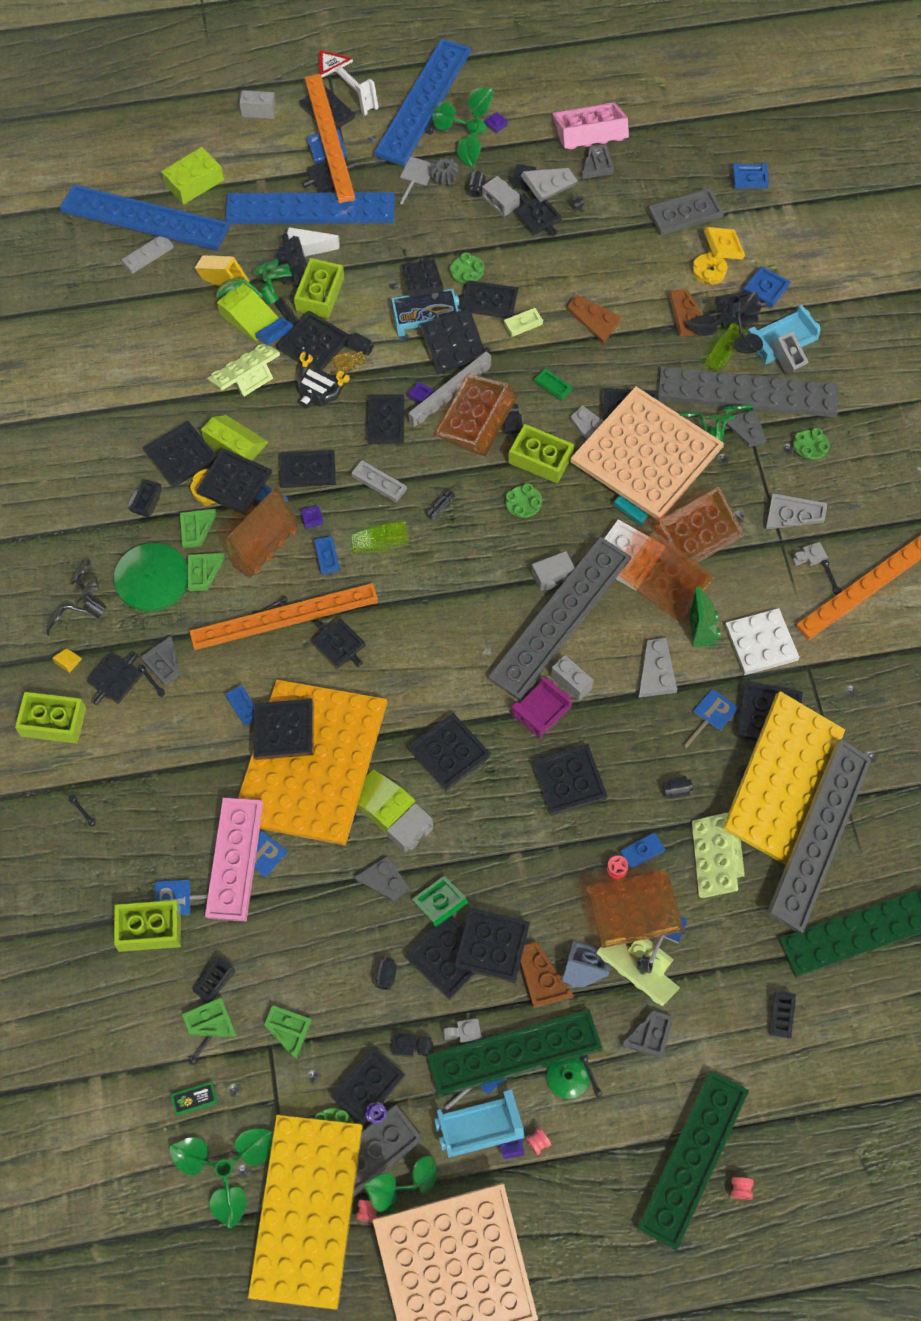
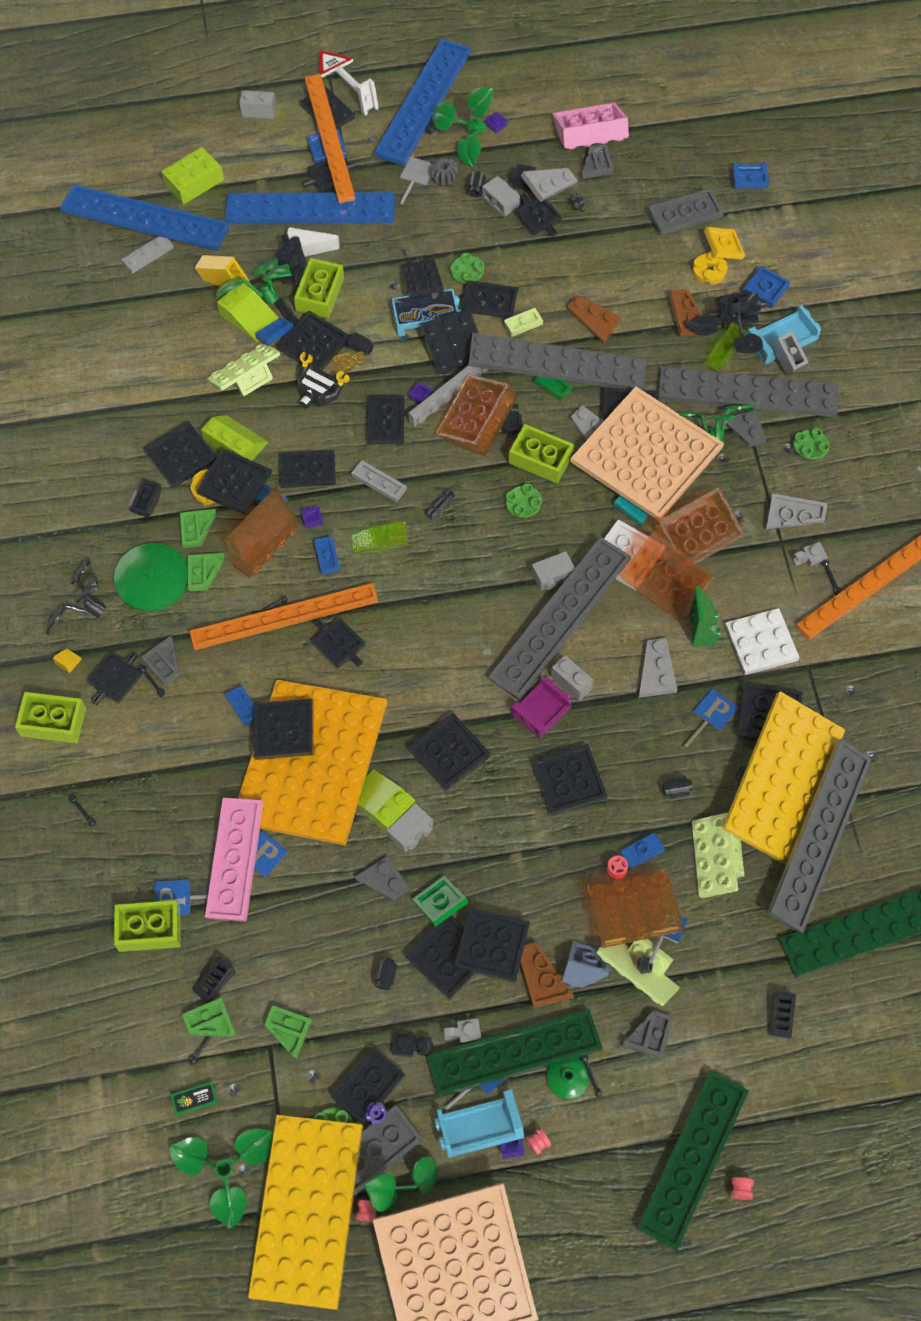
none -> dark grey plate [468,333,646,390]

